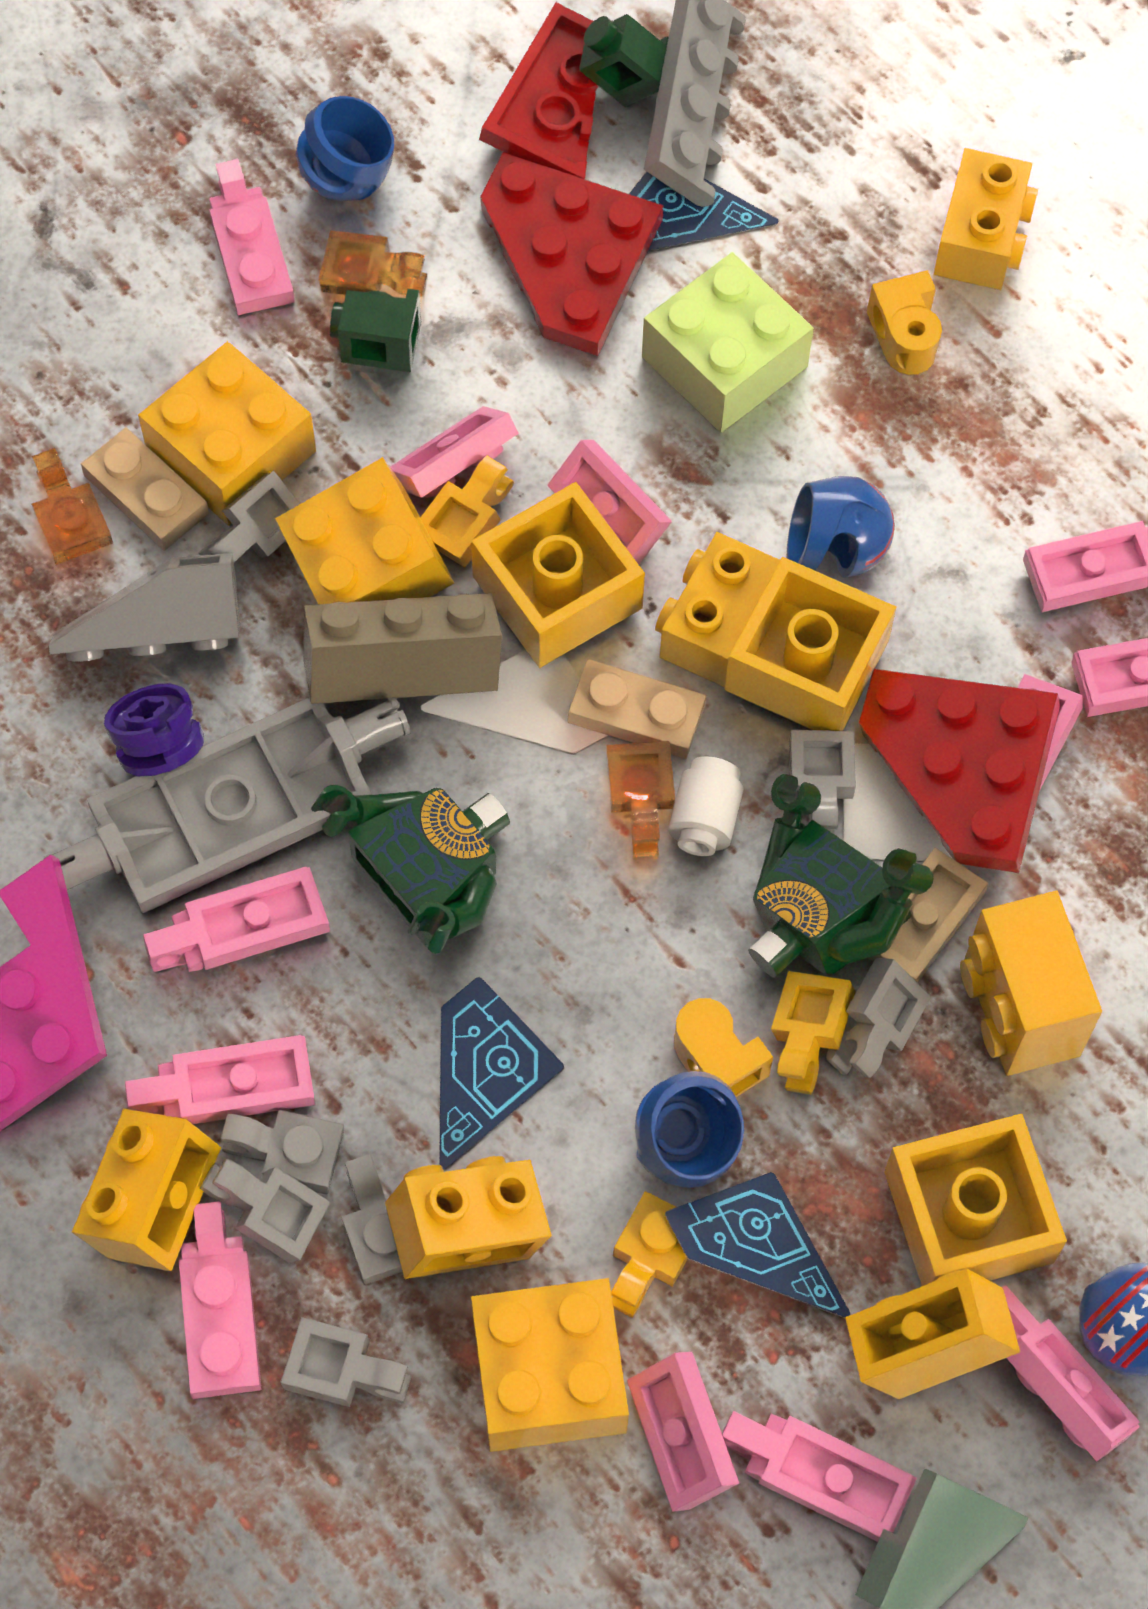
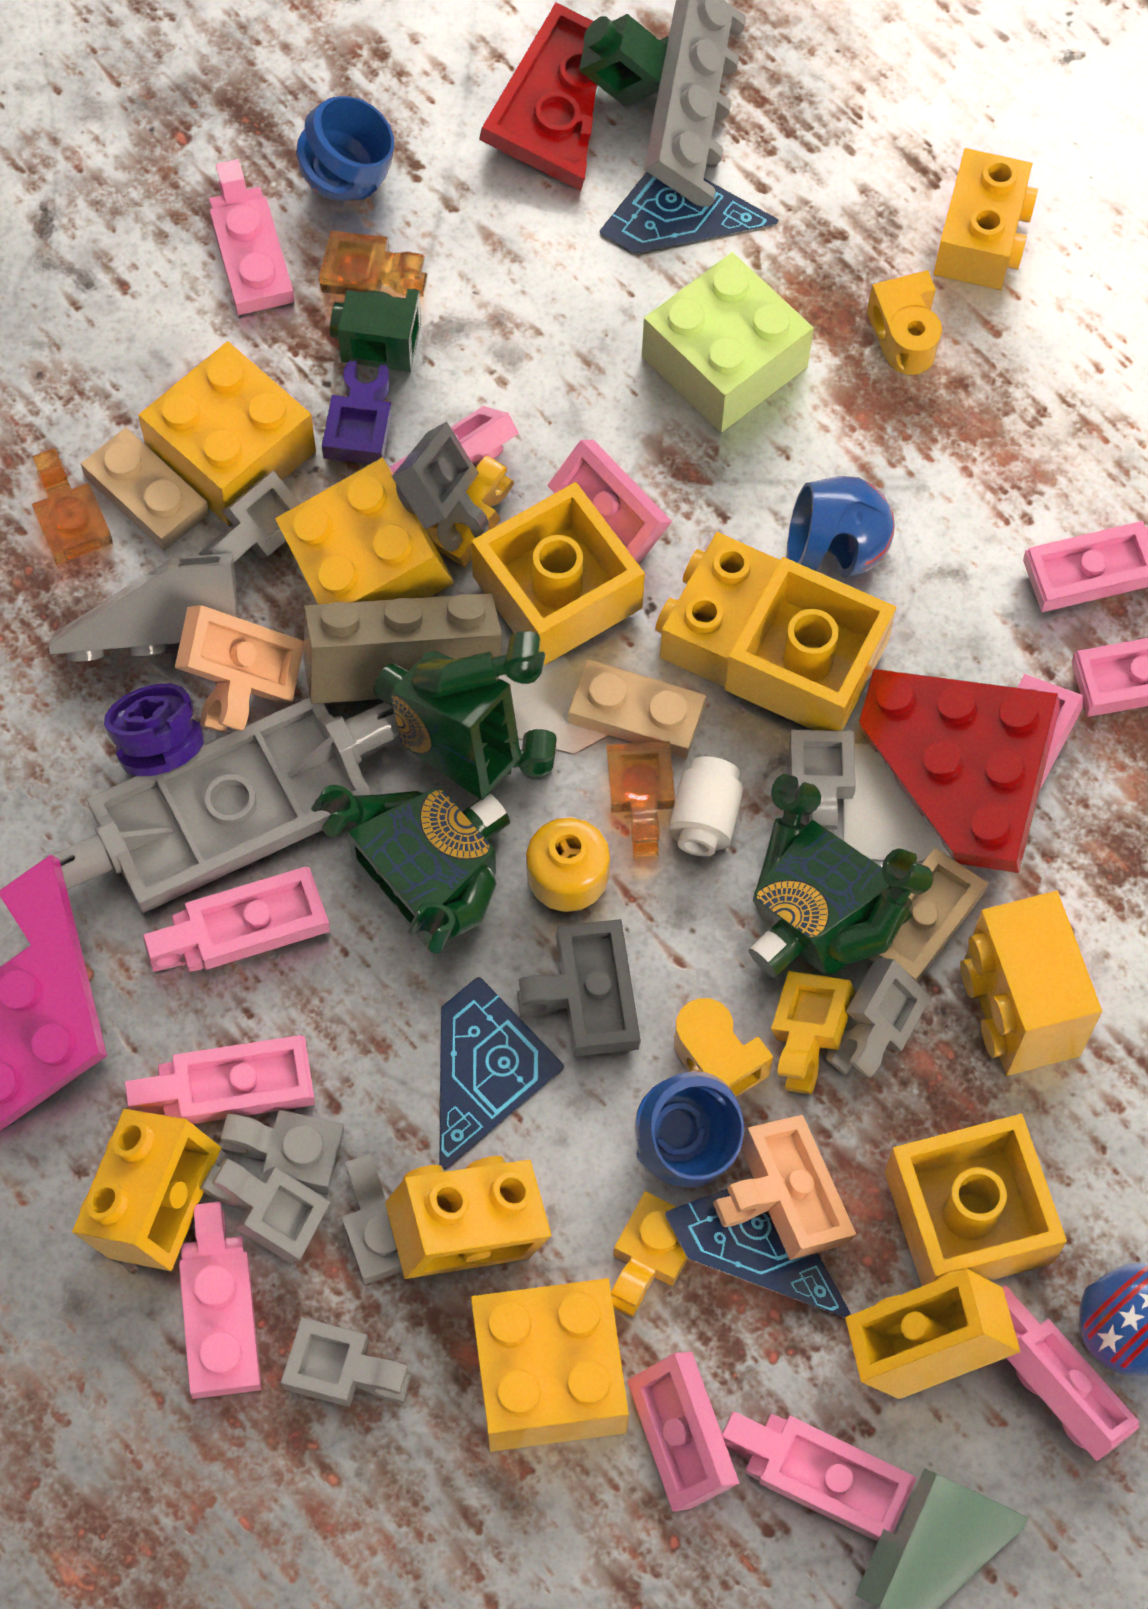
red plate [480,152,663,356] -> none
none -> light nougat plate [175,605,304,732]
none -> dark purple plate [322,361,392,464]
none -> dark green torso [374,631,557,800]
none -> dark grey plate [392,422,489,553]
none -> dark grey plate [517,919,641,1057]
none -> yellow head [526,817,610,912]
none -> light nougat plate [713,1115,857,1260]

